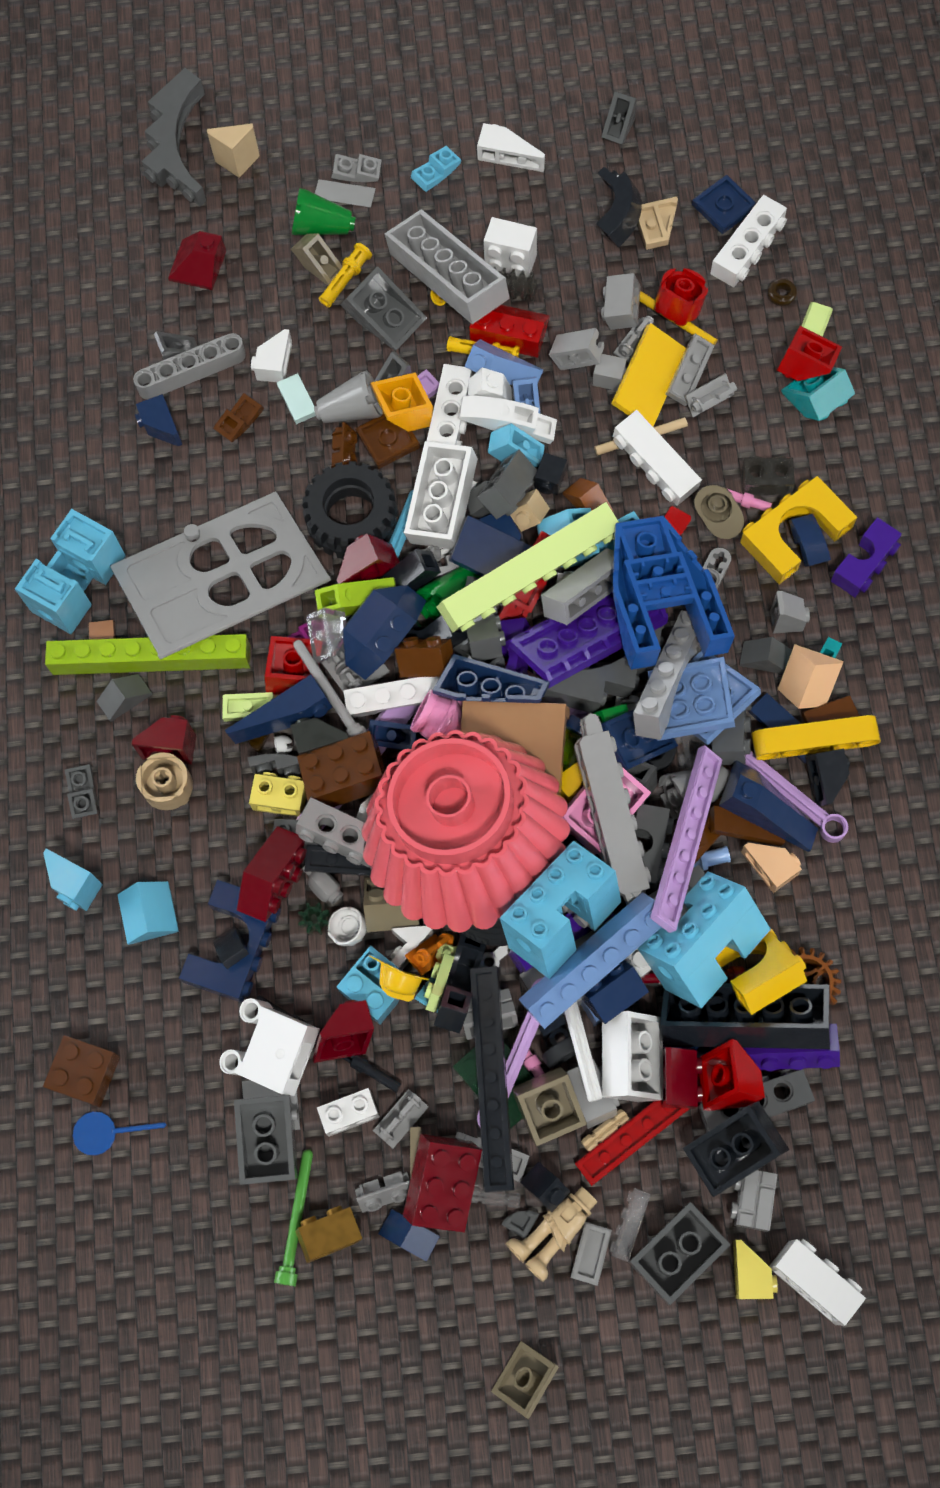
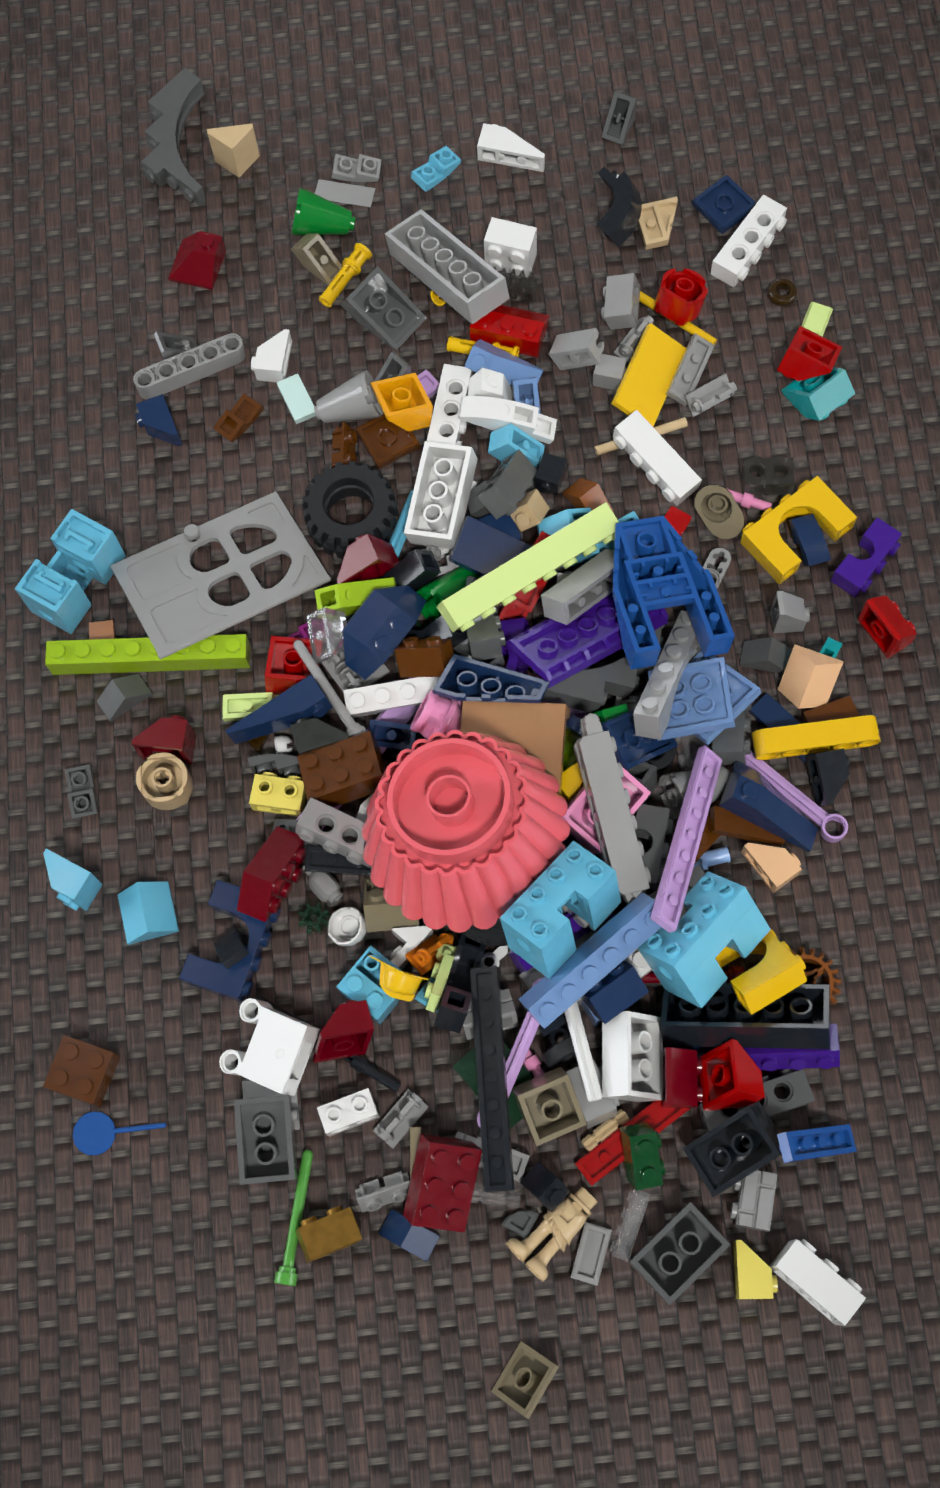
none -> dark green brick [620,1122,665,1191]
none -> blue plate [777,1124,857,1163]
none -> red slope [858,595,917,659]

